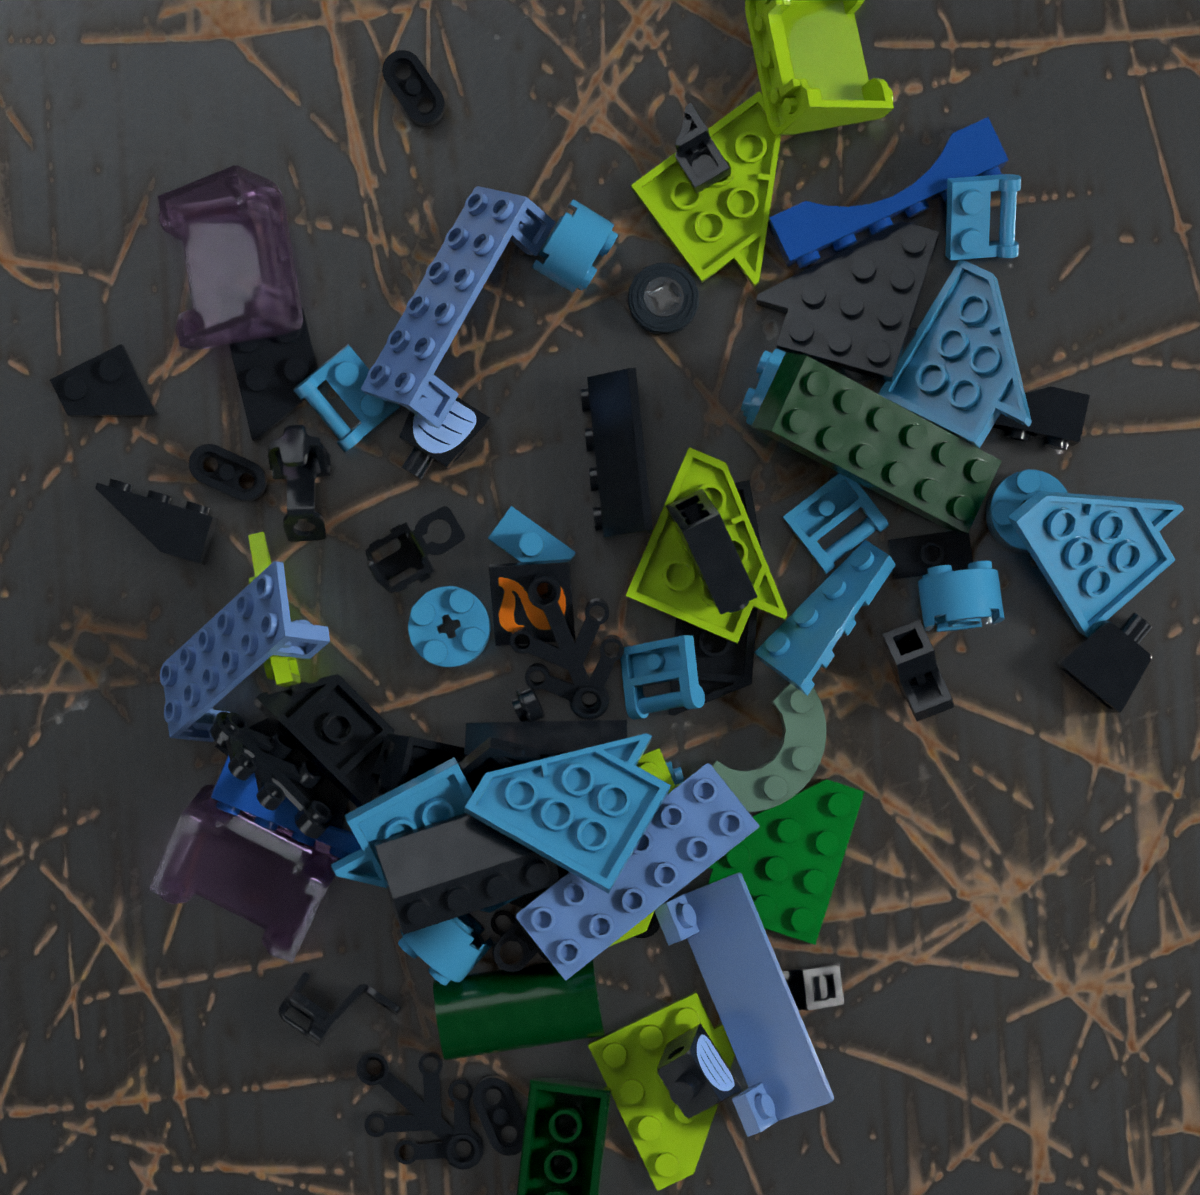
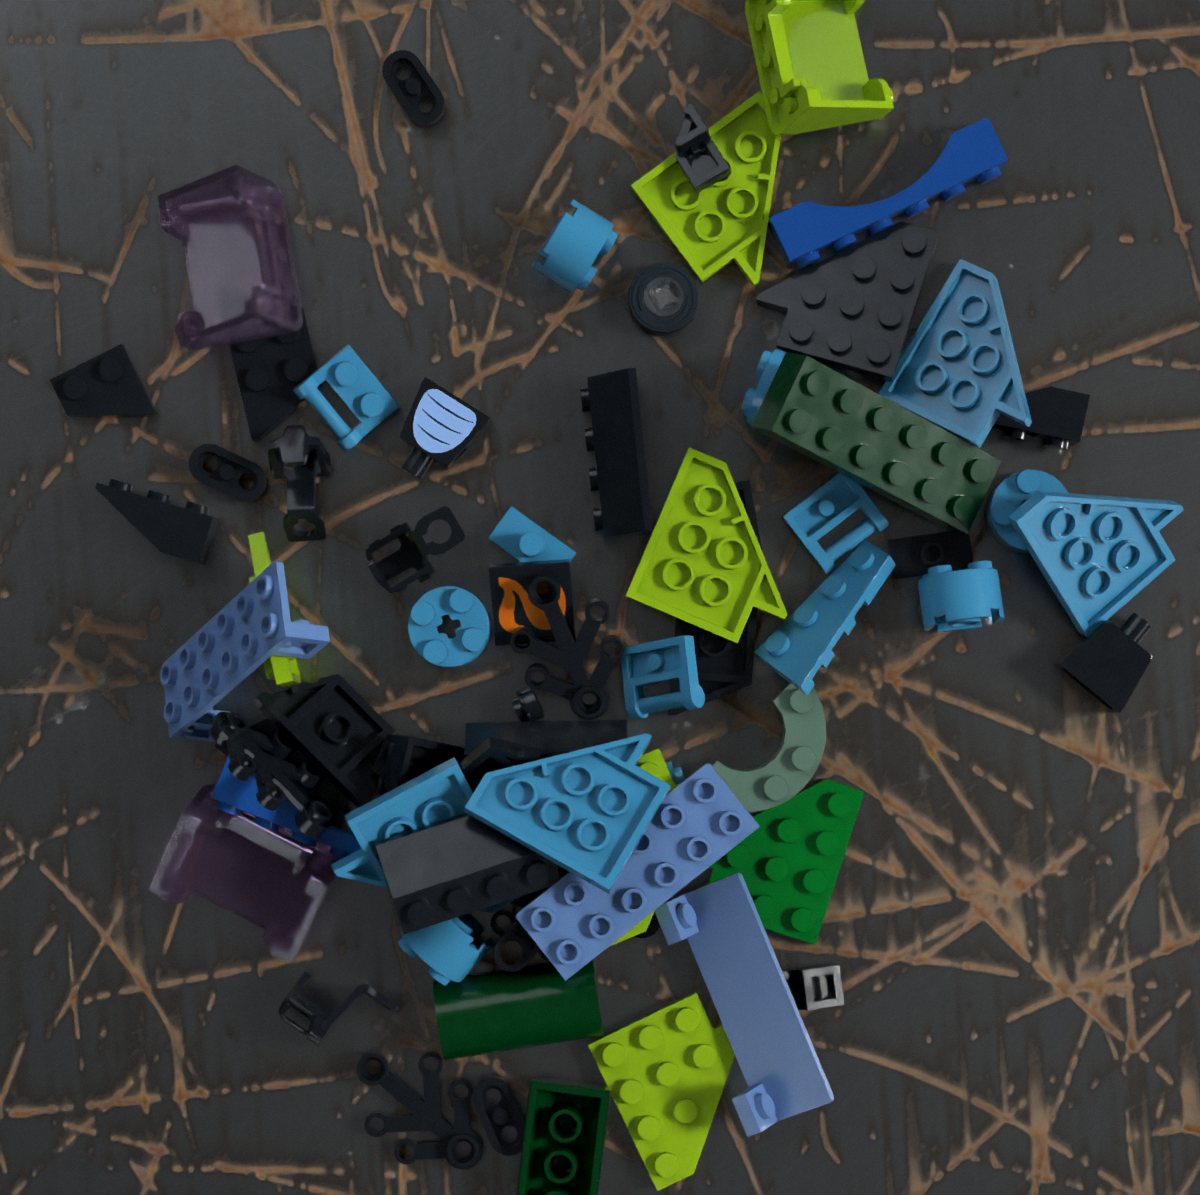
medium blue bracket [361,186,556,429] -> none
black torso [657,1023,742,1119] -> none
black slope [666,489,758,615] -> none
black brick [882,619,954,722] -> none
dark azure plate [945,174,1021,261] -> none

